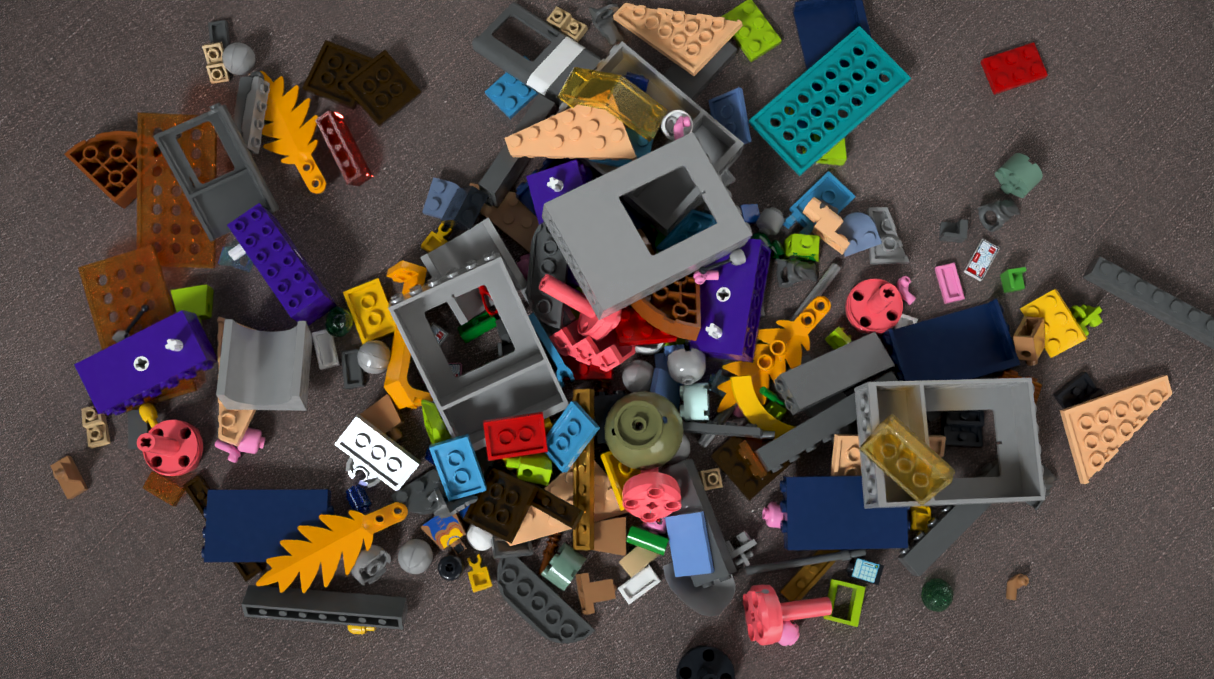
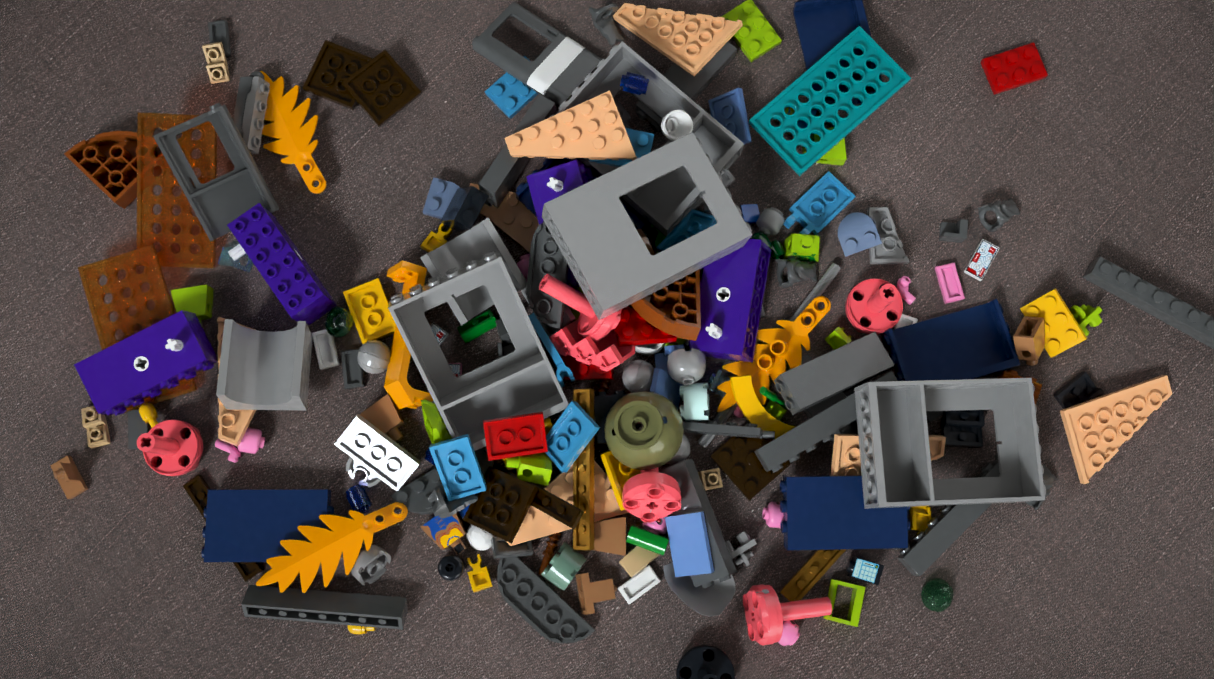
black hinge [112,304,149,343] -> none
clear orange plate [142,471,186,506] -> none
light grey piece [222,42,256,75] -> none
clear red brick [315,110,373,186] -> none
light grey piece [398,539,433,574] -> none
red piece [478,285,498,315] -> none
tan slope [546,6,588,43] -> none
clear yellow windscreen [557,67,668,142] -> none
bright pink arm [673,116,691,141] -> none
bright pink arm [693,270,719,284] -> none
hinge [699,248,746,274] -> none
clear orange plate [738,440,767,478] -> none
dark grey bar [745,549,866,575] -> none
light nougat plate [802,197,850,255] -> none
clear yellow slope [859,413,955,506] -> none
sand green brick [994,153,1043,198] -> none
bright green panel [1000,267,1027,293] -> none
medium nougat arm [1006,574,1029,600] -> none

